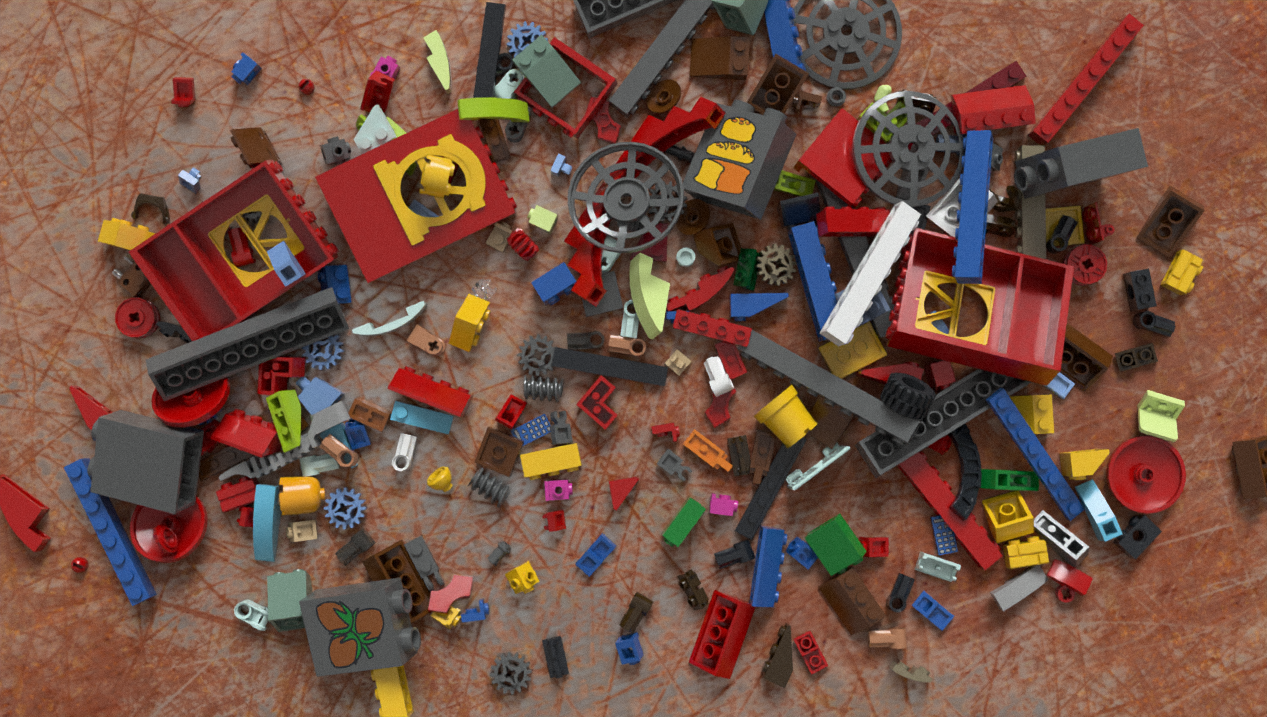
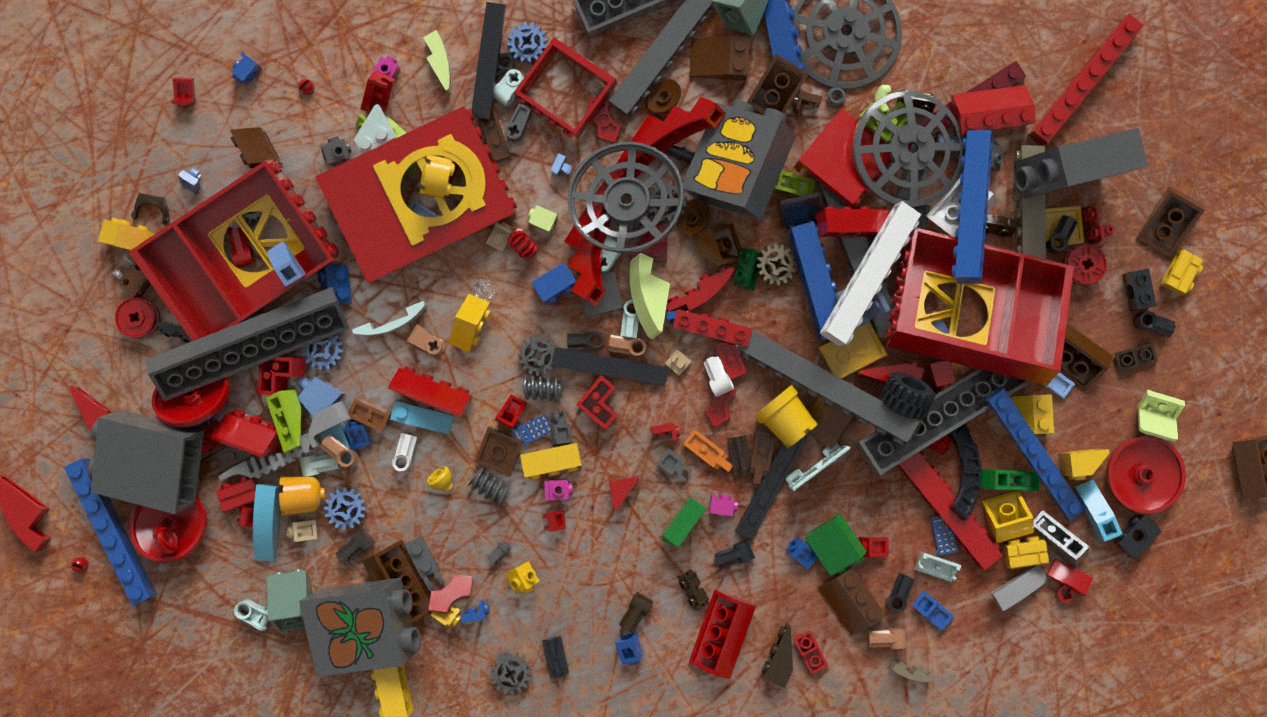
lime slope [457,98,530,123] -> none
sand green slope [512,34,581,108] -> none
blue slope [575,533,616,577] -> none
light aqua tile [676,247,695,267] -> none
blue slope [730,293,789,322] -> none
blue slope [749,525,787,607] -> none
dark brown helmet [989,185,1020,212] -> none

